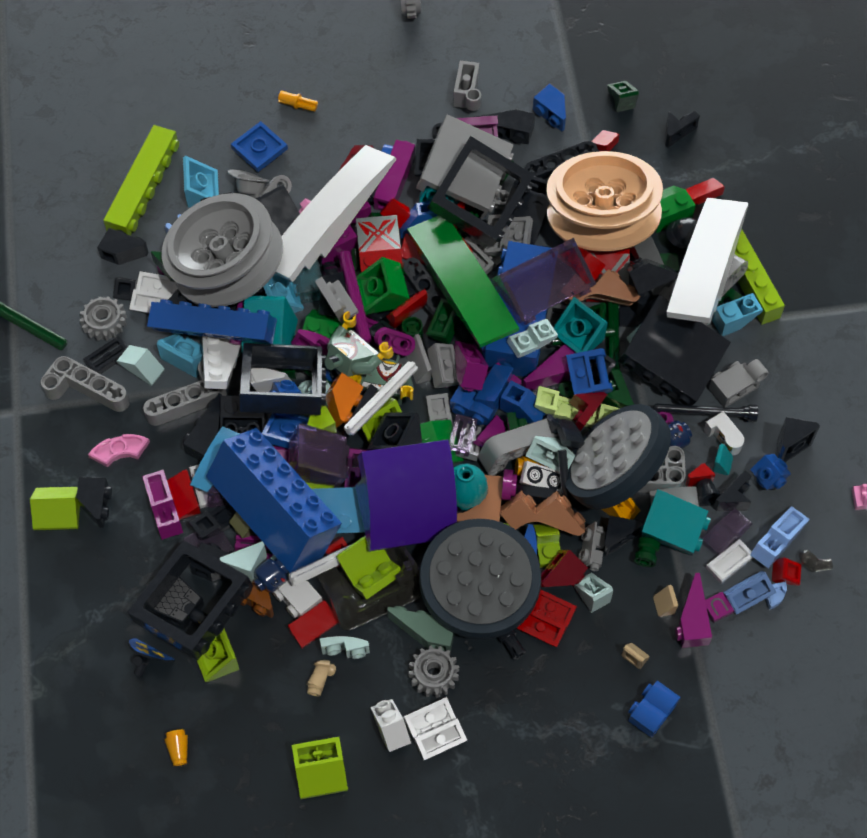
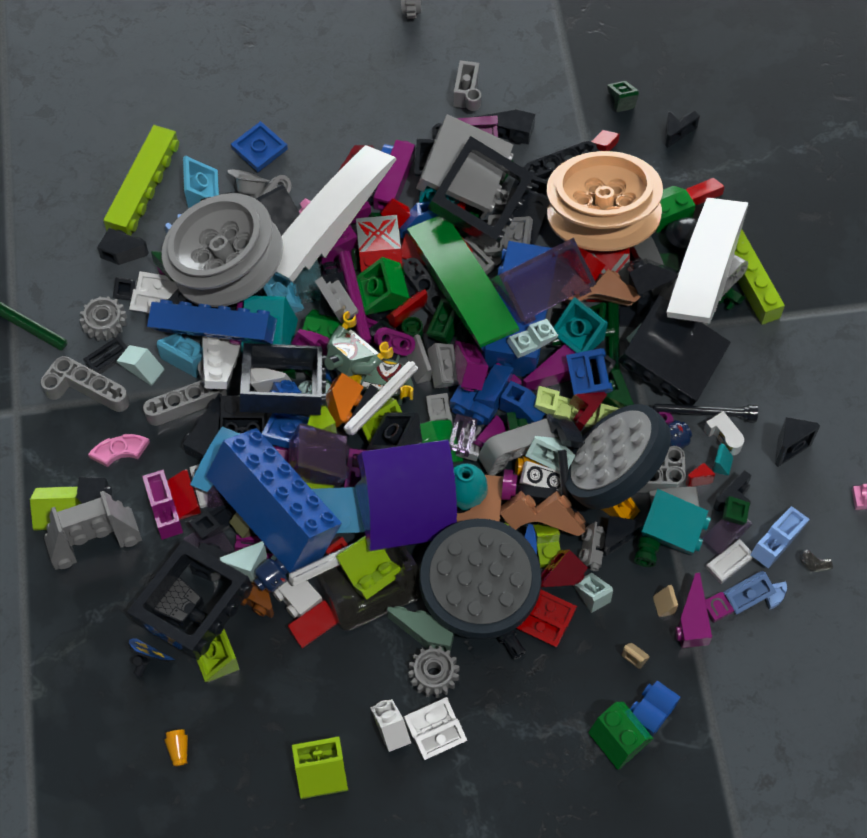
light orange axle [278,90,318,112] -> none
tan arm [307,660,336,697] -> none
light aqua slope [320,636,370,659] -> none
blue slope [533,84,566,131] -> none
dark green piece [558,381,574,399] -> none
black piece [696,478,721,506] -> none
light grey hinge [709,359,769,407] -> none
medium azure slope [712,293,763,336] -> none
blue brick [750,454,791,490] -> none
red slope [772,557,802,586] -> none
none -> light grey wedge [44,491,142,570]
none -> green slope [588,702,654,770]
none -> dark green plate [722,496,750,526]

